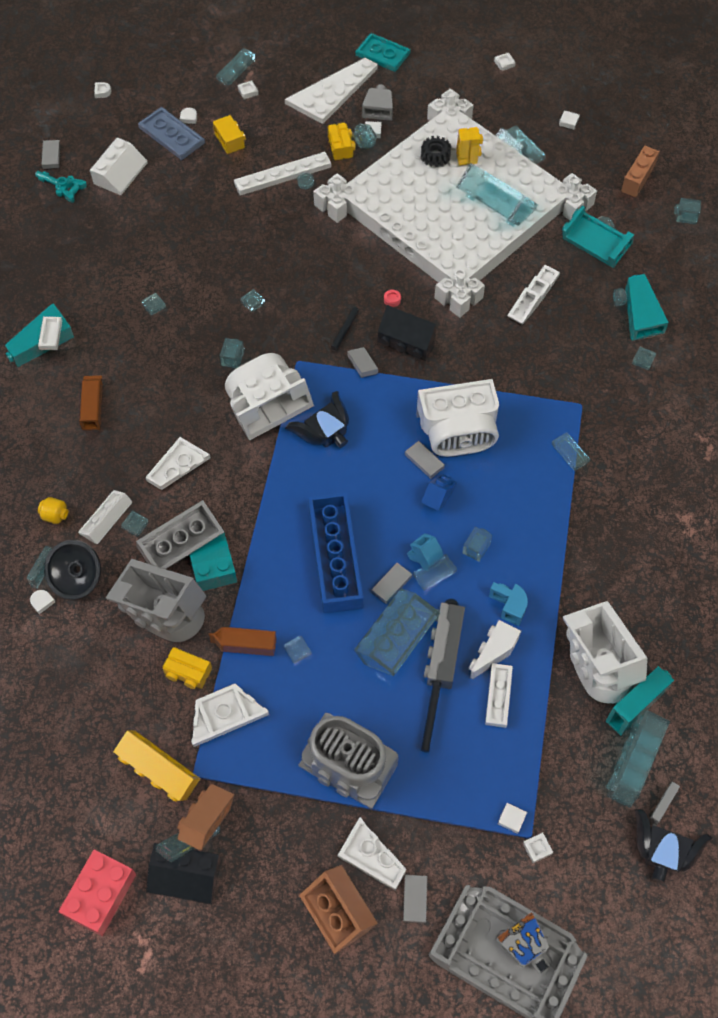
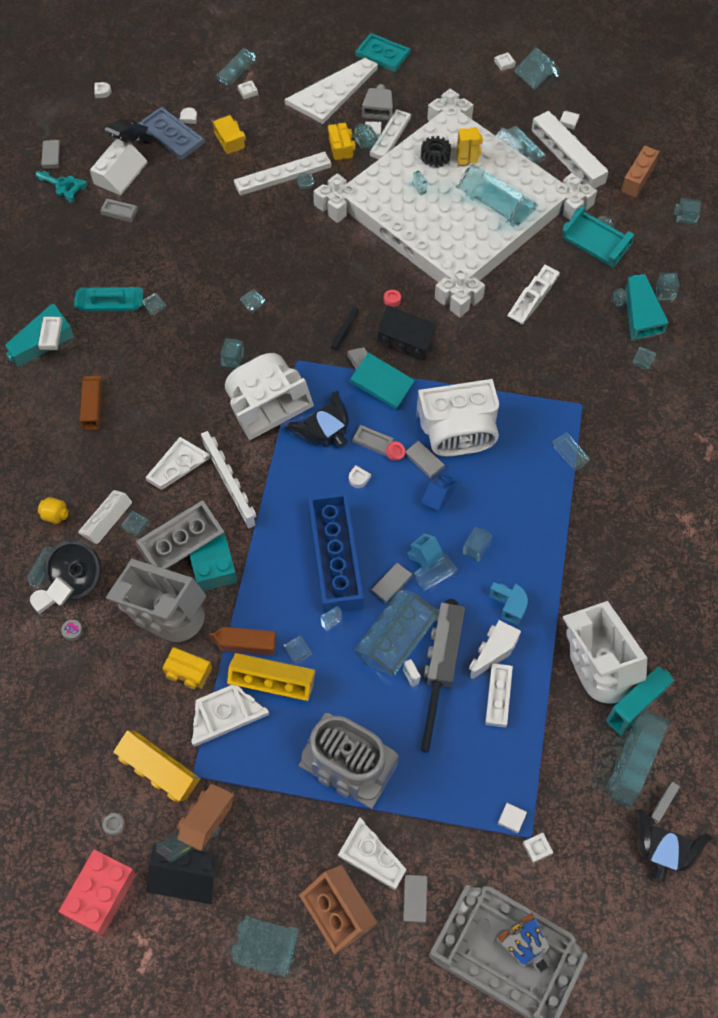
none -> white tile [45,577,74,605]
none -> light grey tile [61,620,83,641]
none -> teal piece [74,287,143,311]
none -> light grey tile [100,199,138,222]
none -> light grey tile [102,813,125,836]
none -> black slope [105,119,153,143]
none -> white plate [201,431,257,529]
none -> yellow brick [227,653,315,701]
none -> clear light blue panel [230,915,299,978]
none -> clear light blue tile [321,606,342,630]
none -> teal tile [349,353,415,410]
none -> white tile [349,465,371,488]
none -> light grey tile [352,425,394,456]
none -> white tile [370,110,411,159]
none -> coral tile [385,441,405,461]
none -> white tile [403,659,421,687]
none -> clear light blue tile [412,170,427,196]
none -> clear light blue bracket [514,47,561,90]
none -> white brick [531,111,609,189]
none -> clear light blue brick [655,273,680,300]

